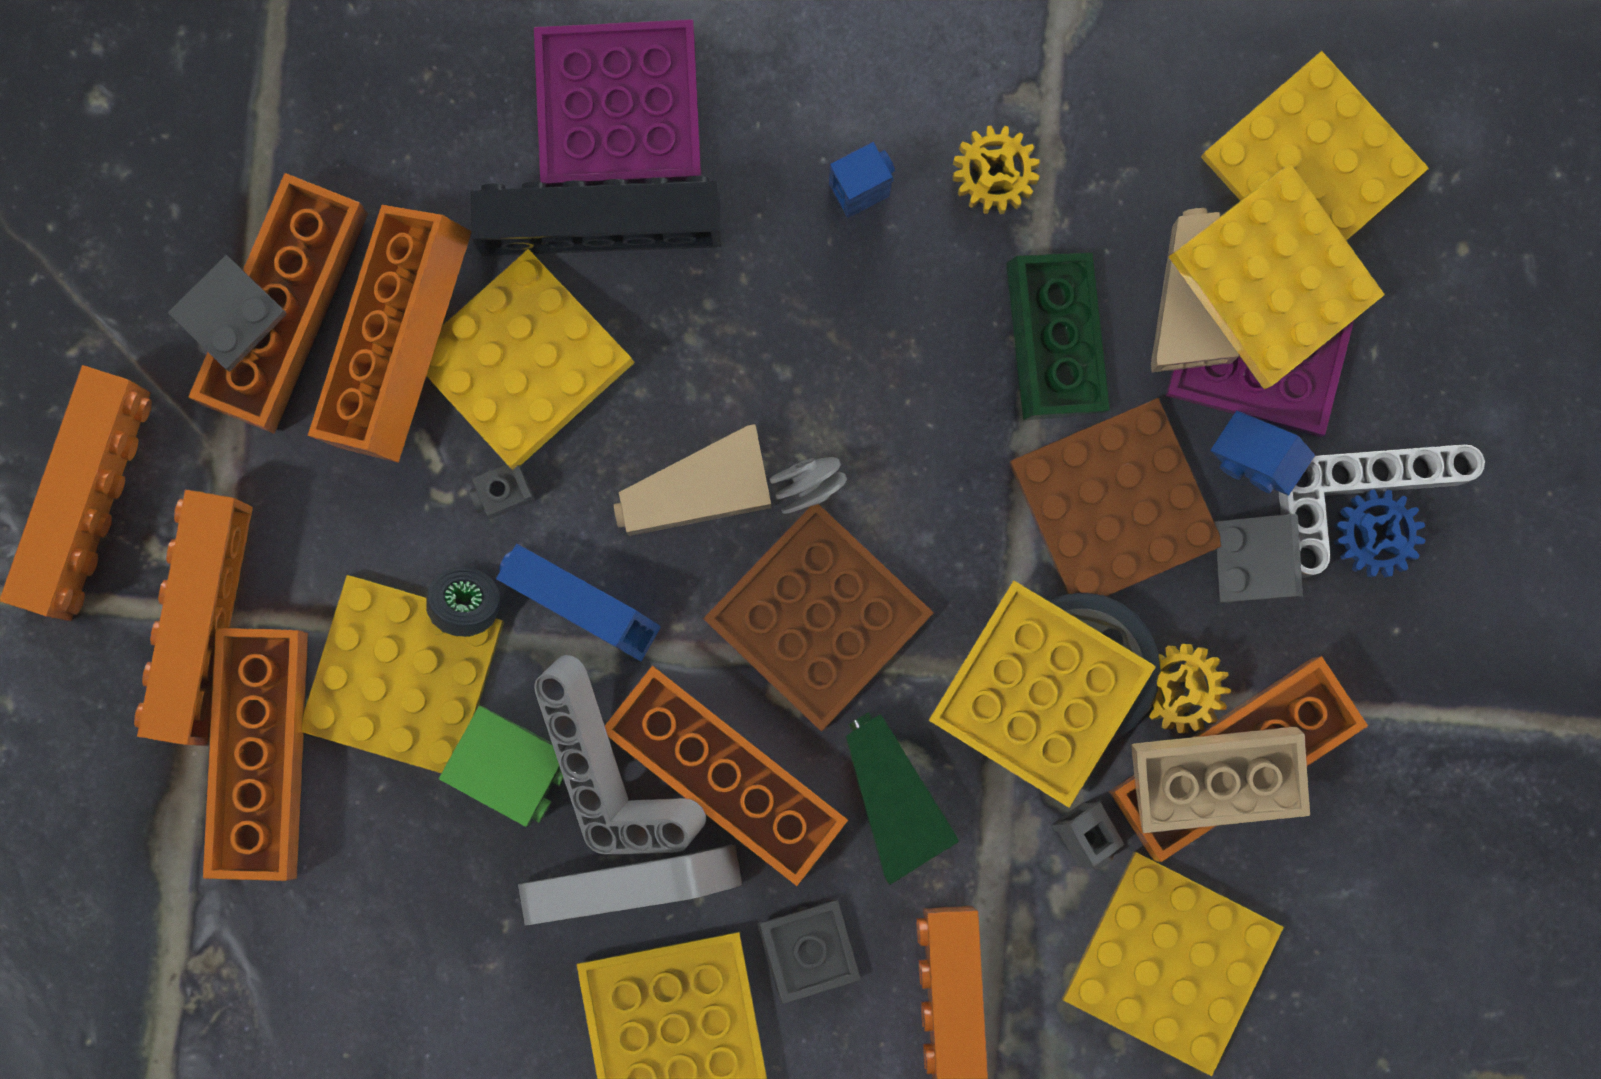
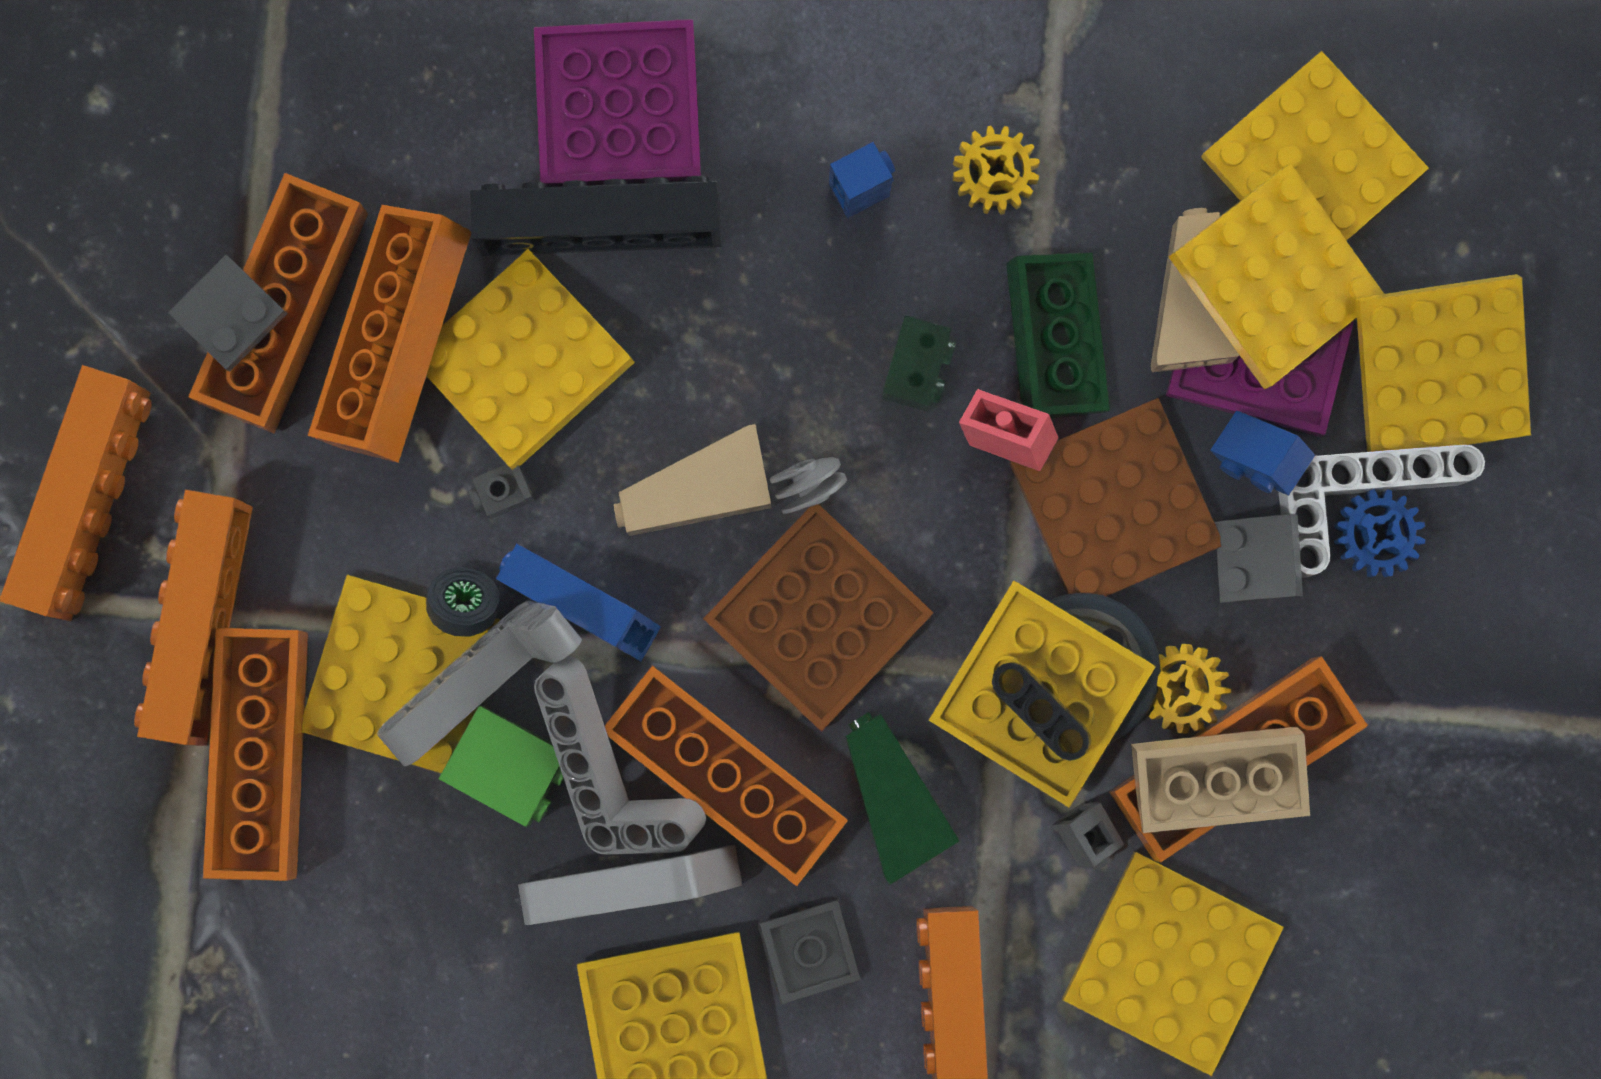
none -> light grey beam [377,601,582,766]
none -> clear green brick [881,315,956,412]
none -> coral brick [959,389,1059,471]
none -> black beam [992,663,1092,761]
none -> yellow plate [1355,274,1531,452]

